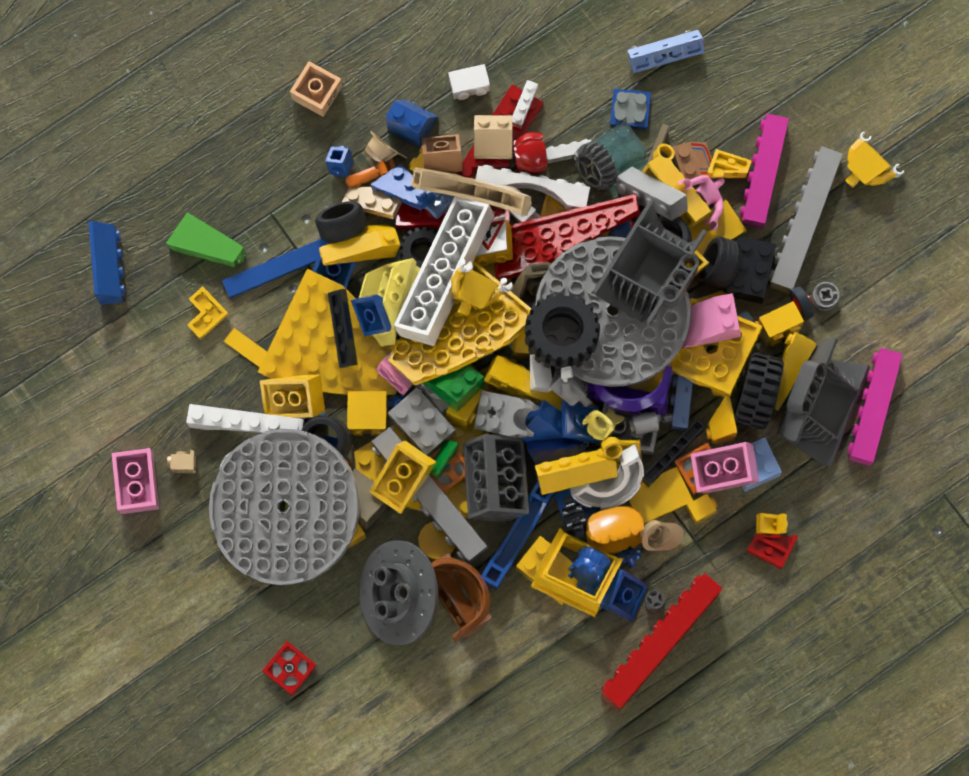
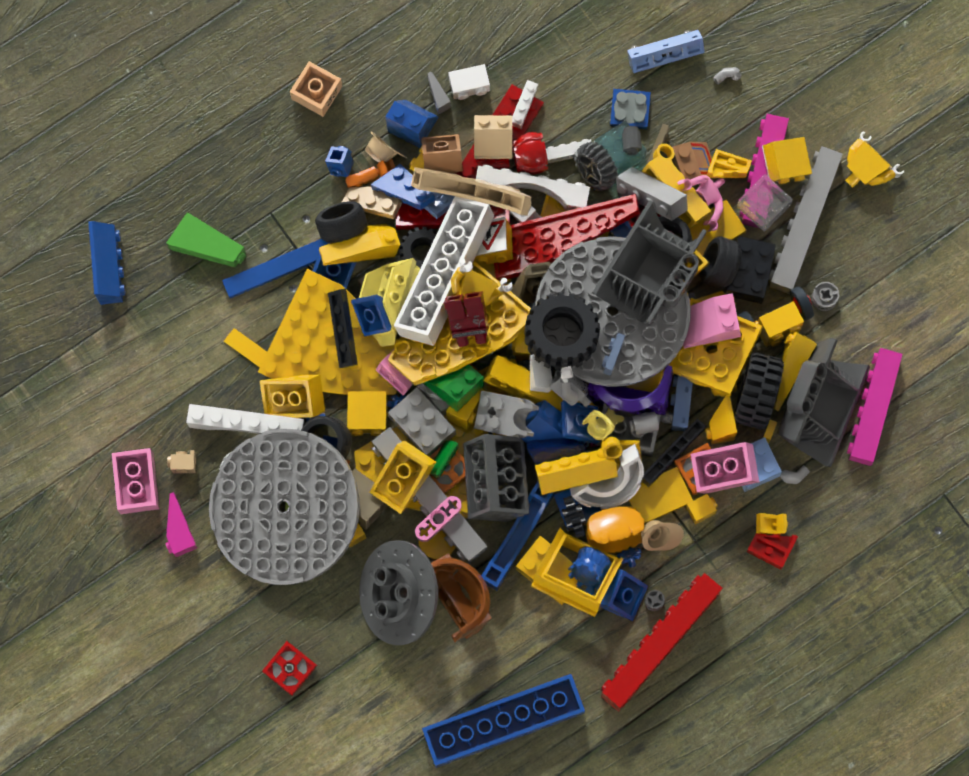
yellow plate [187,286,229,340] -> none
none -> dark pink slope [165,492,197,557]
none -> bright pink beam [415,496,462,542]
none -> blue brick [422,674,585,768]
none -> light grey slope [428,72,451,114]
none -> dark red hips [444,291,489,347]
none -> sand blue plate [602,333,625,376]
none -> dark grey brick [622,126,642,156]
none -> light grey arm [713,67,742,85]
none -> clear brick [737,174,793,232]
none -> yellow piece [762,137,812,184]
none -> yellow tile [763,420,777,444]
none -> light grey arm [780,465,810,484]

